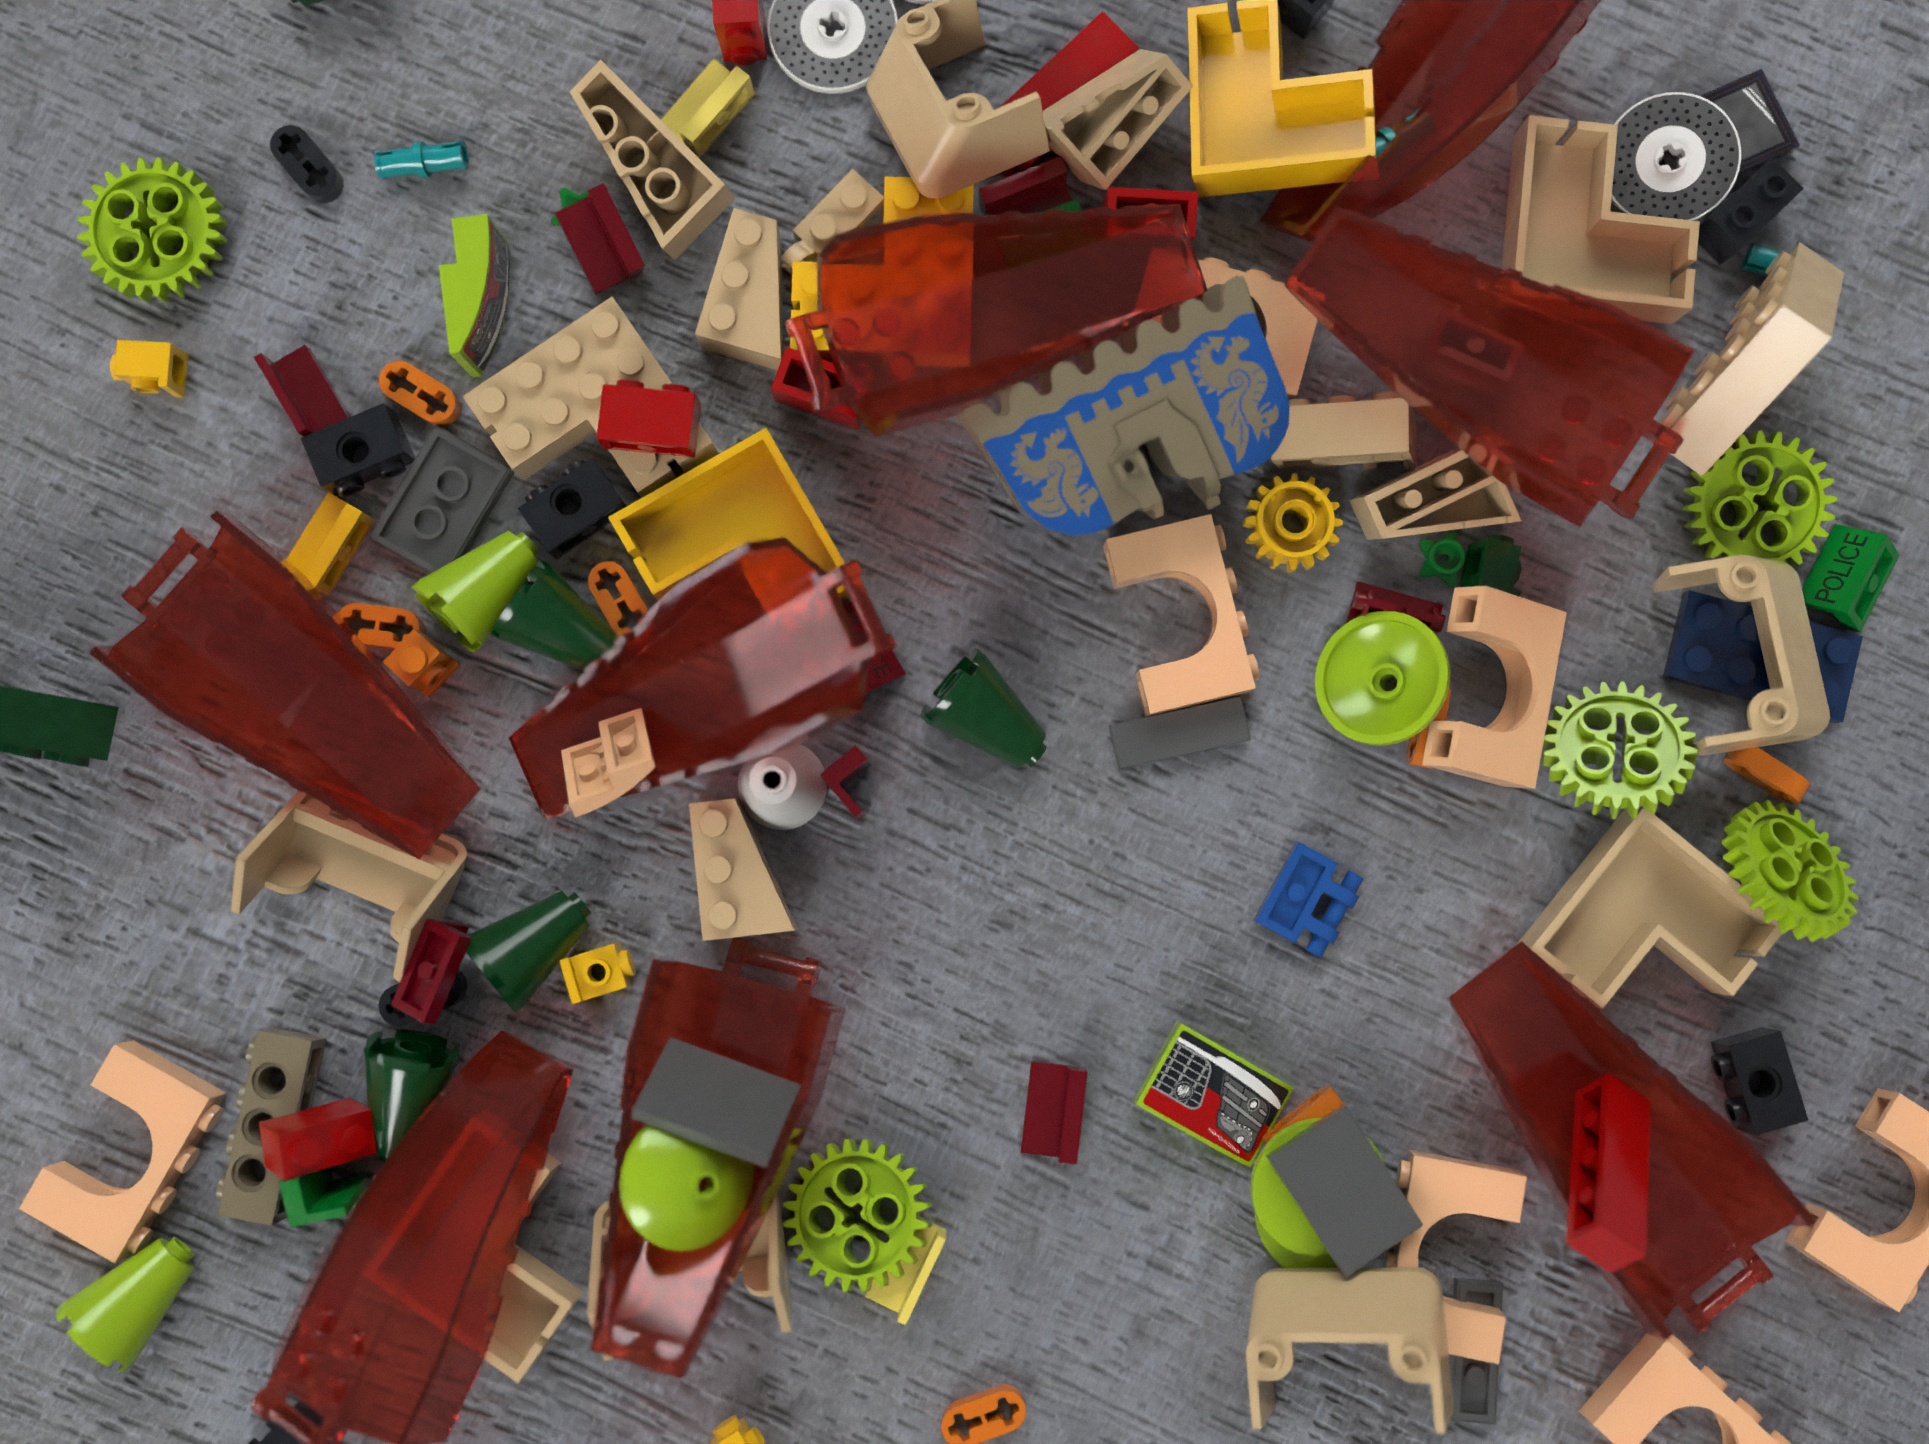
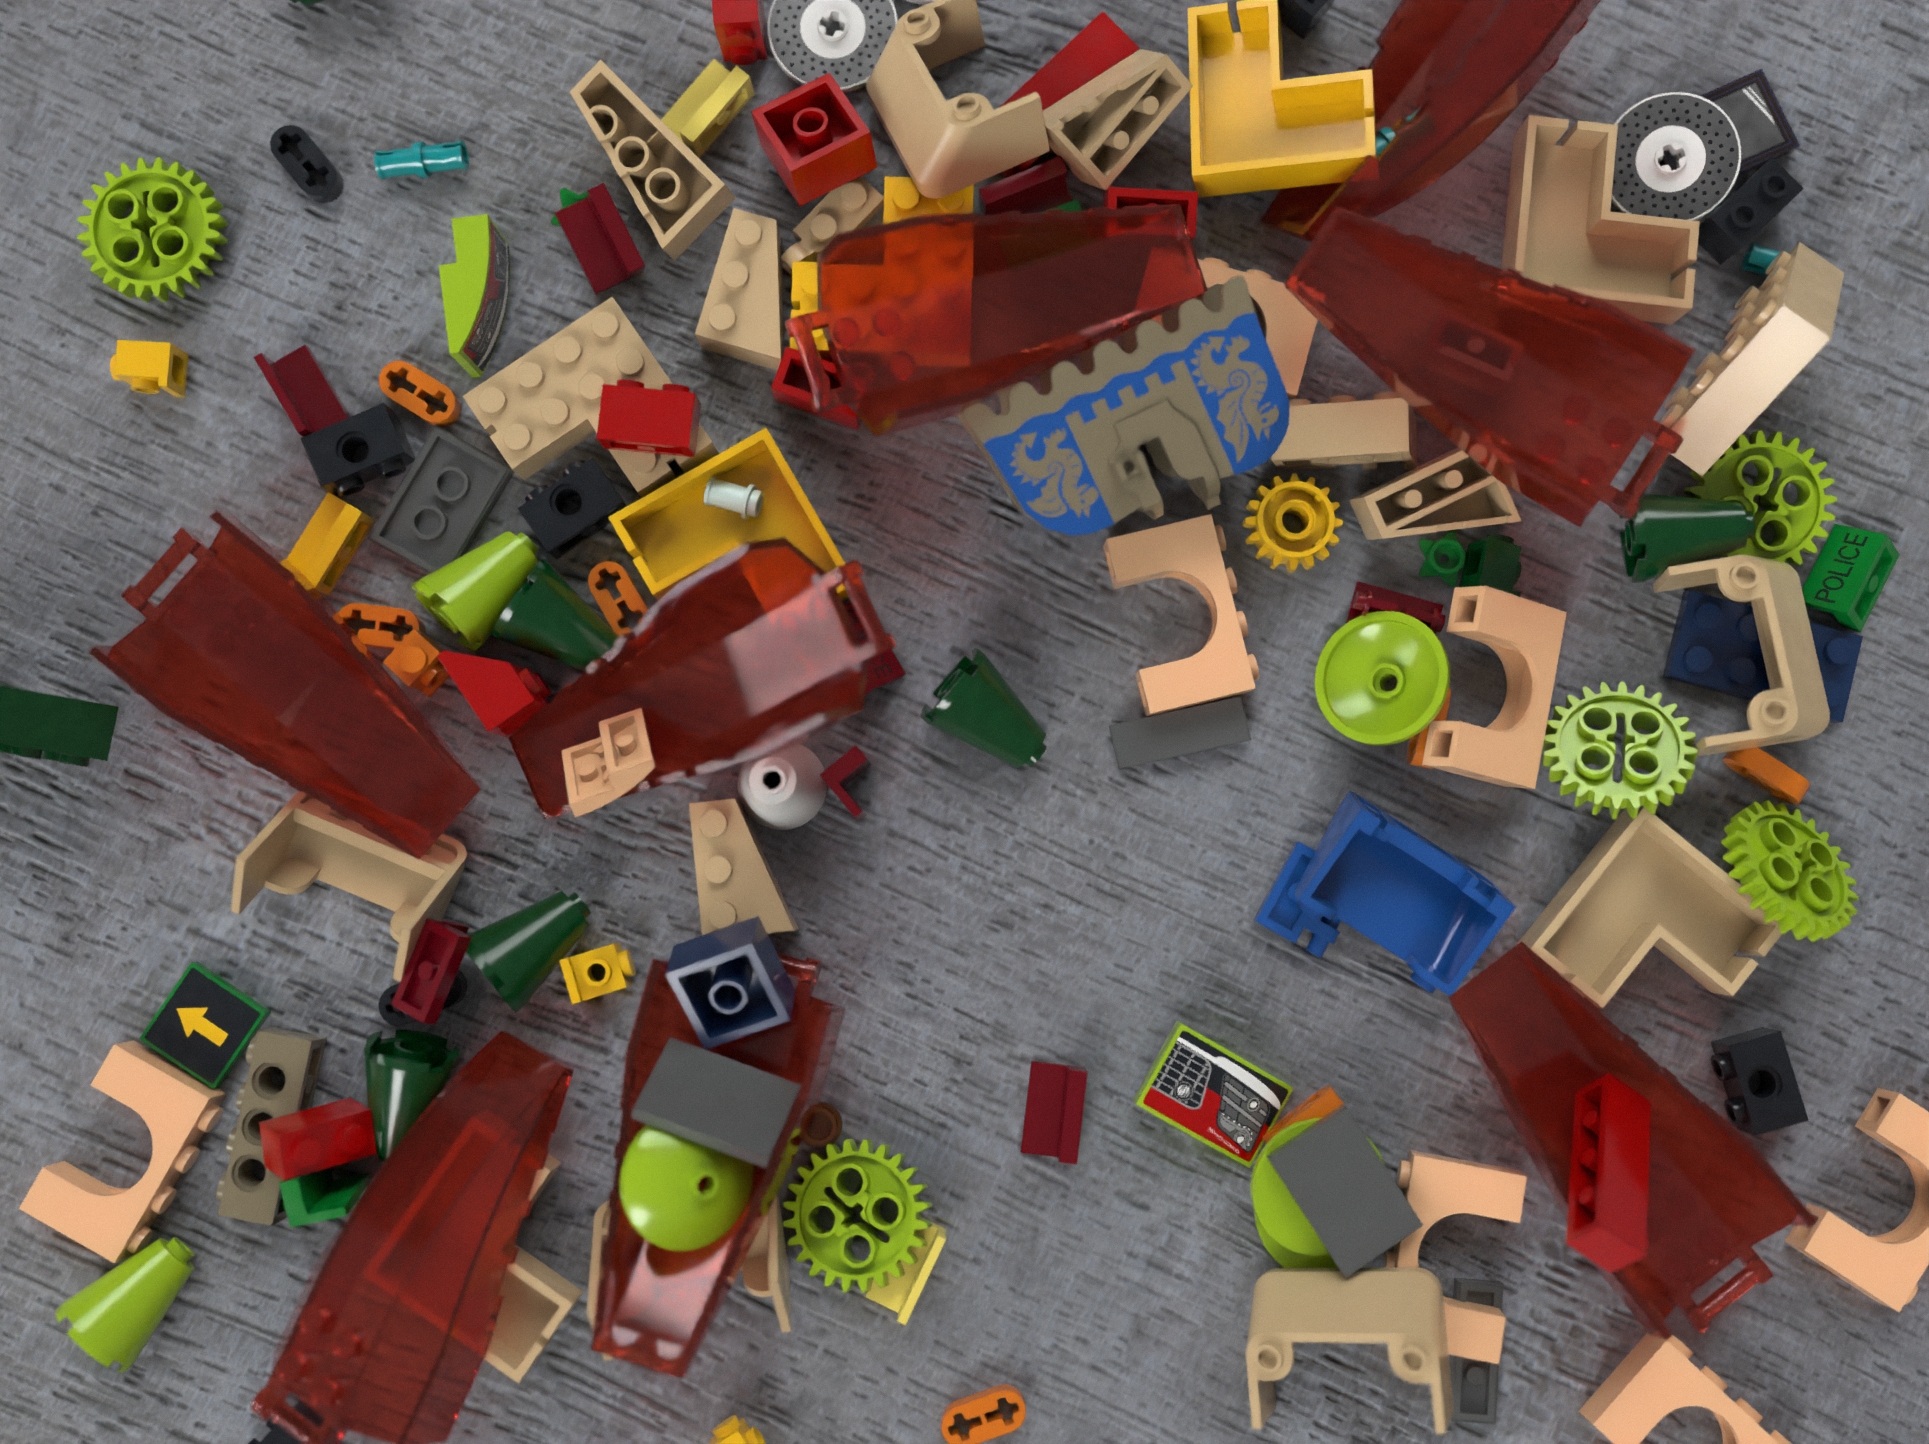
none -> black tile [139,962,272,1089]
none -> red slope [437,651,554,739]
none -> dark blue brick [665,916,796,1050]
none -> light aqua pin [703,477,764,520]
none -> red brick [751,72,878,206]
none -> reddish brown plate [797,1101,843,1148]
none -> blue windscreen [1294,791,1516,997]
none -> dark green cone [1620,492,1755,583]

